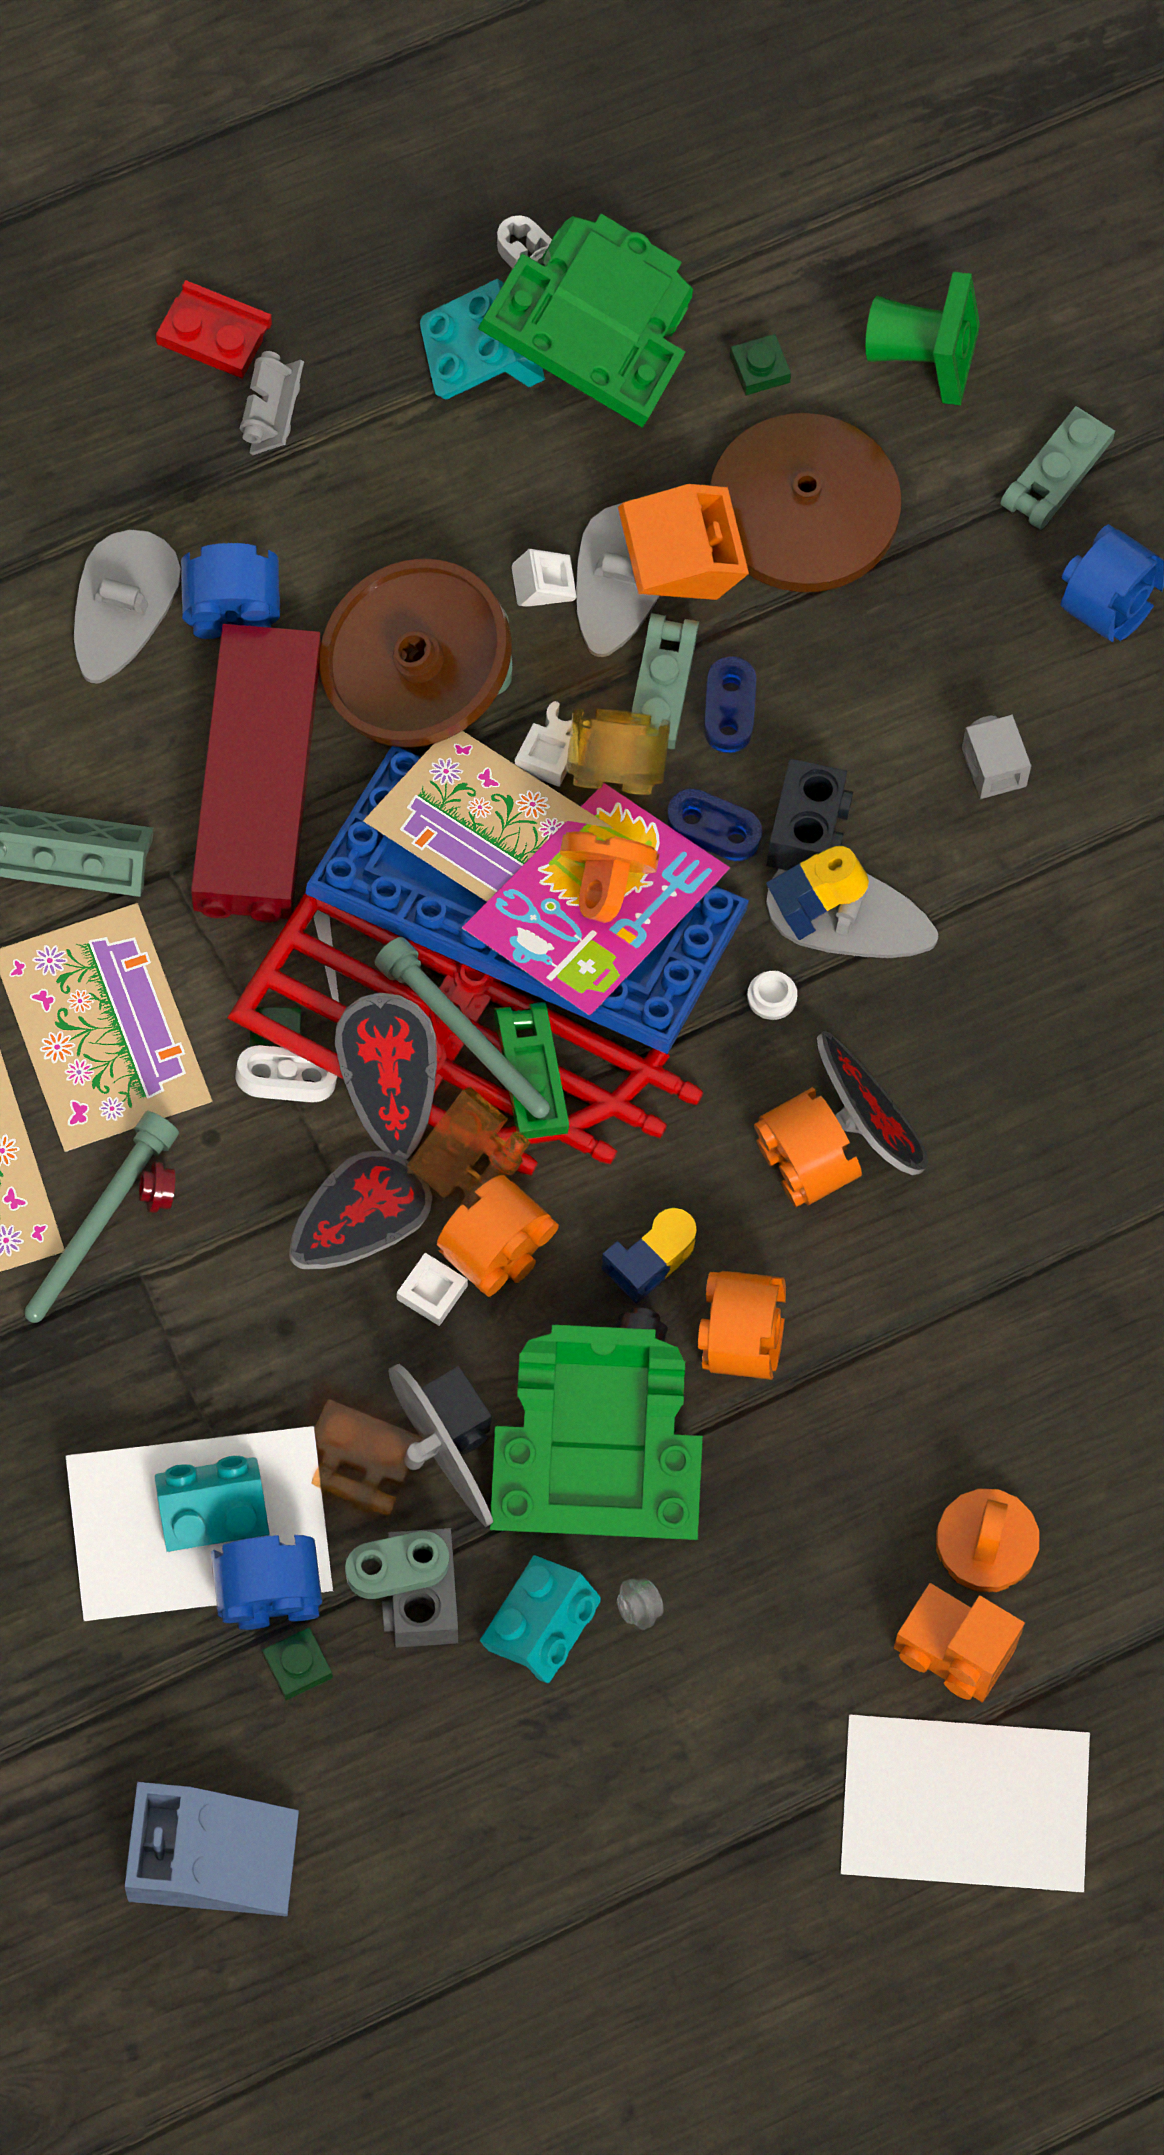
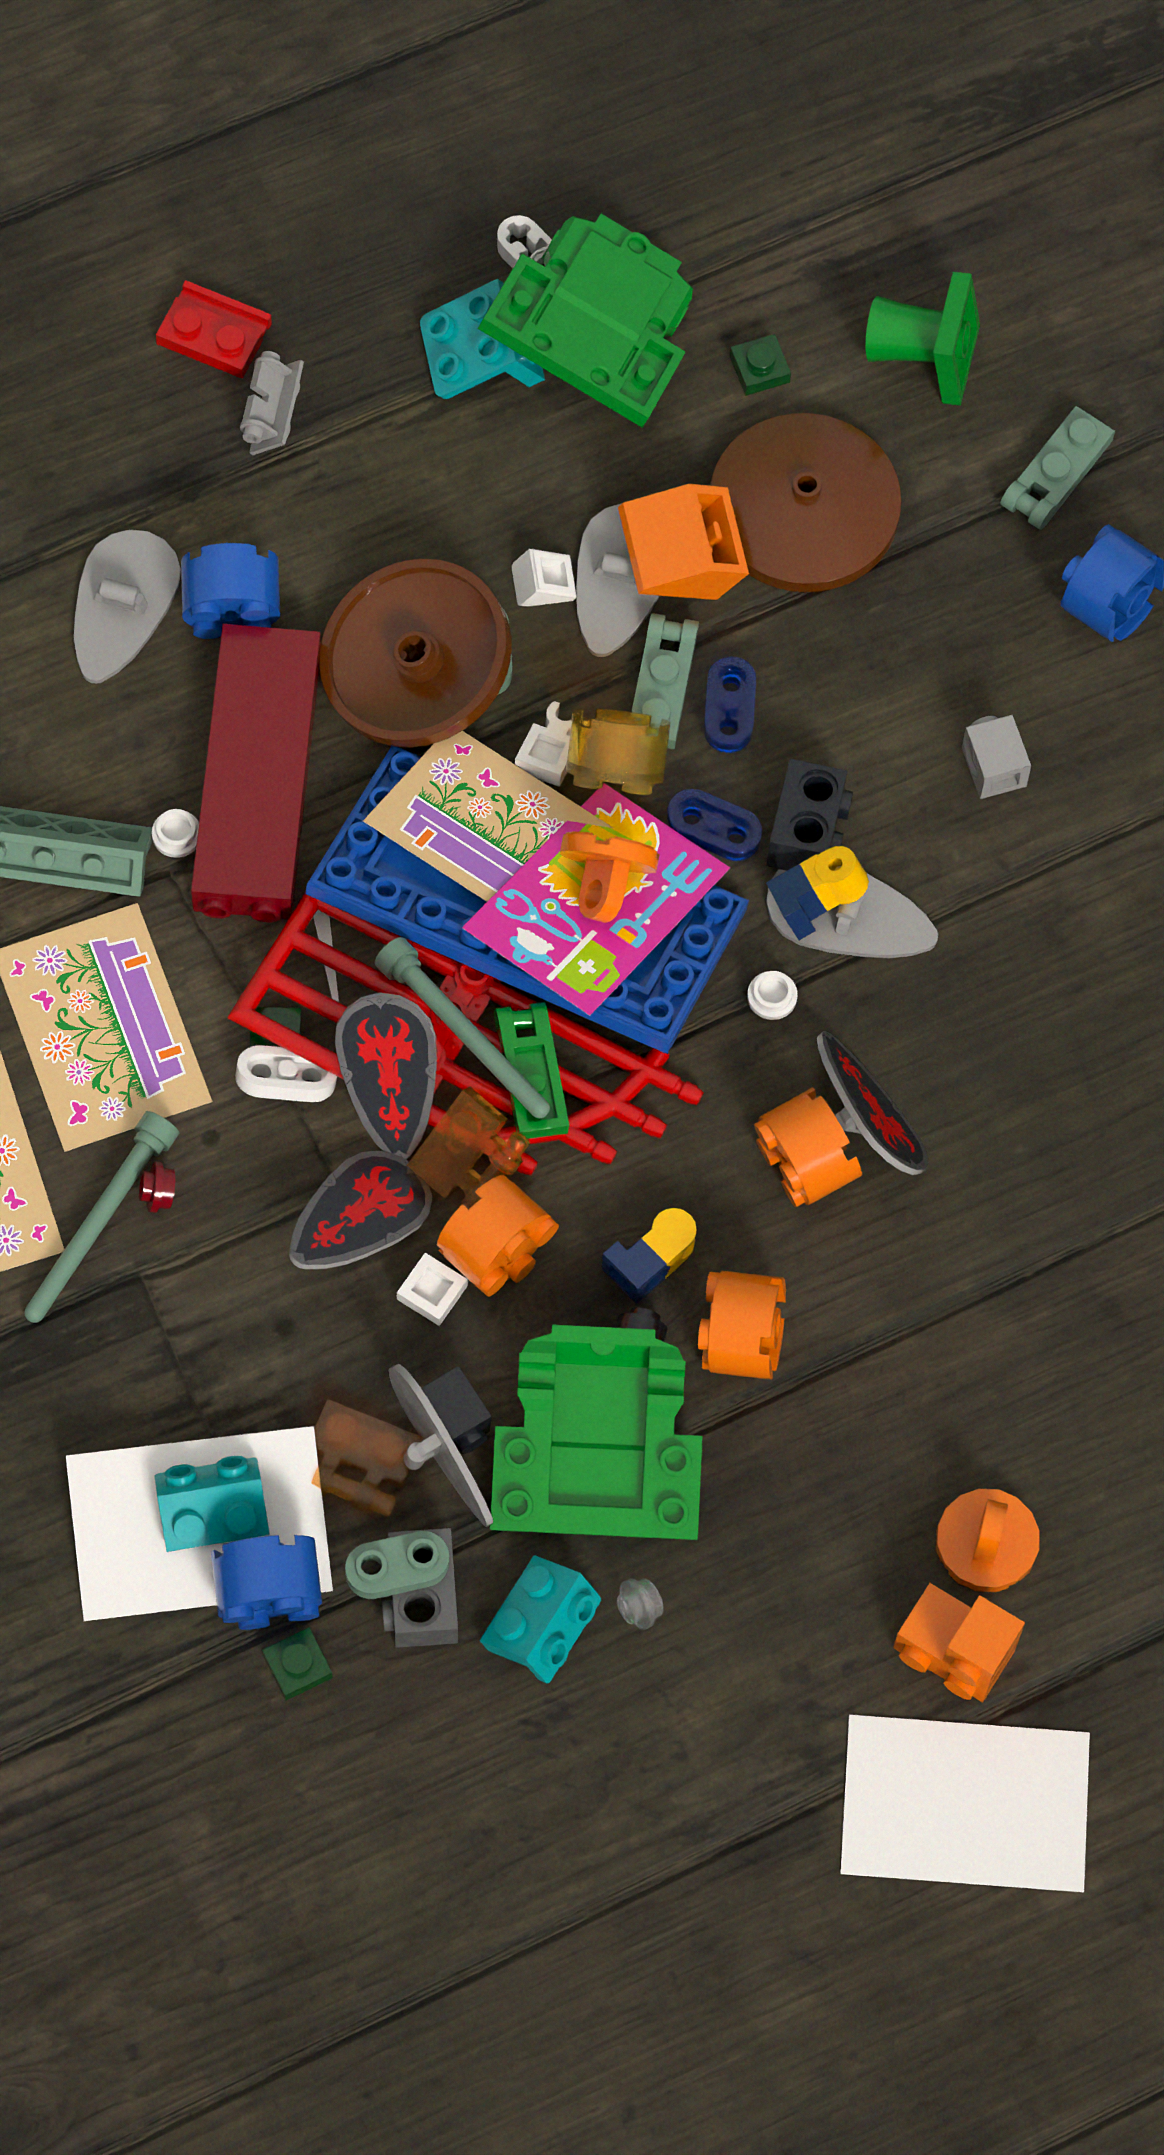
sand blue slope [125,1782,299,1916] -> none
none -> white plate [152,809,199,858]

